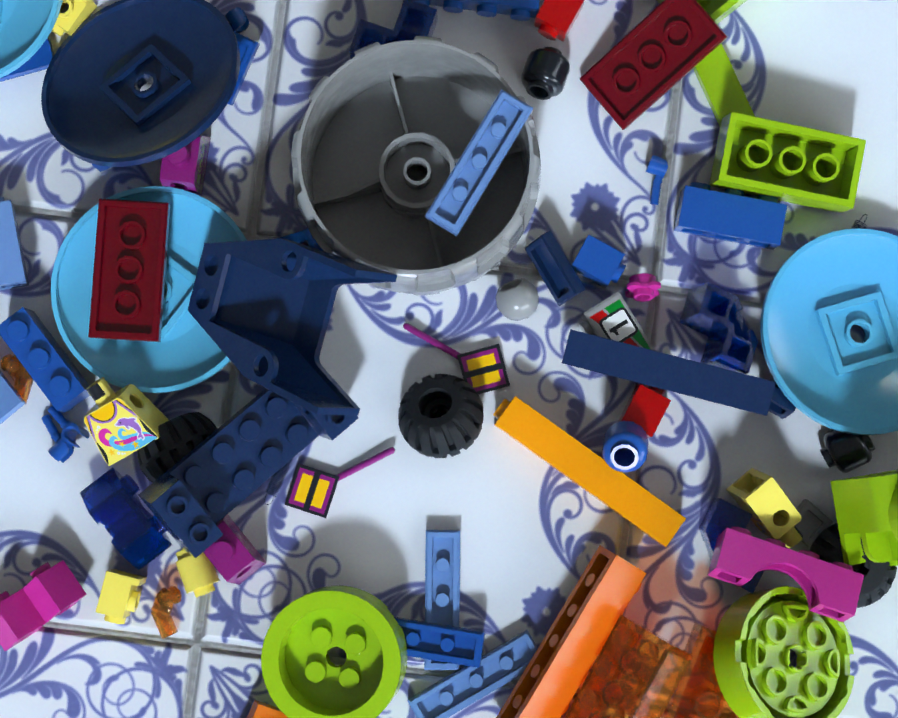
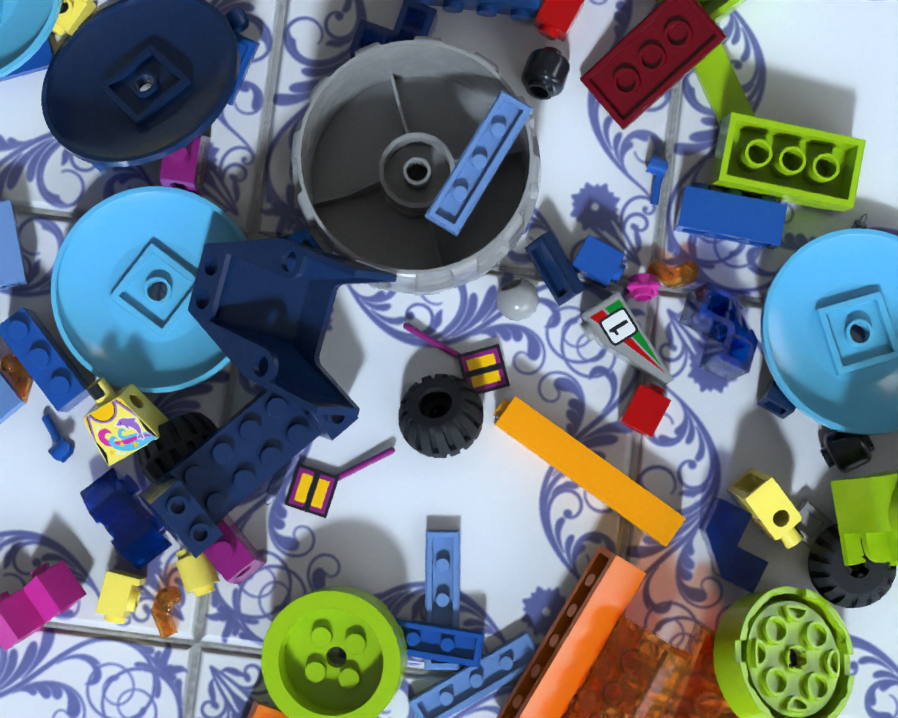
blue hand [48,406,90,448] -> none
dark red tile [88,199,171,342] -> none
dark blue tile [562,329,776,416] -> none
blue head [602,421,648,473] -> none
dark pink arch [707,527,864,622] -> none
none -> clear orange arm [646,258,699,289]

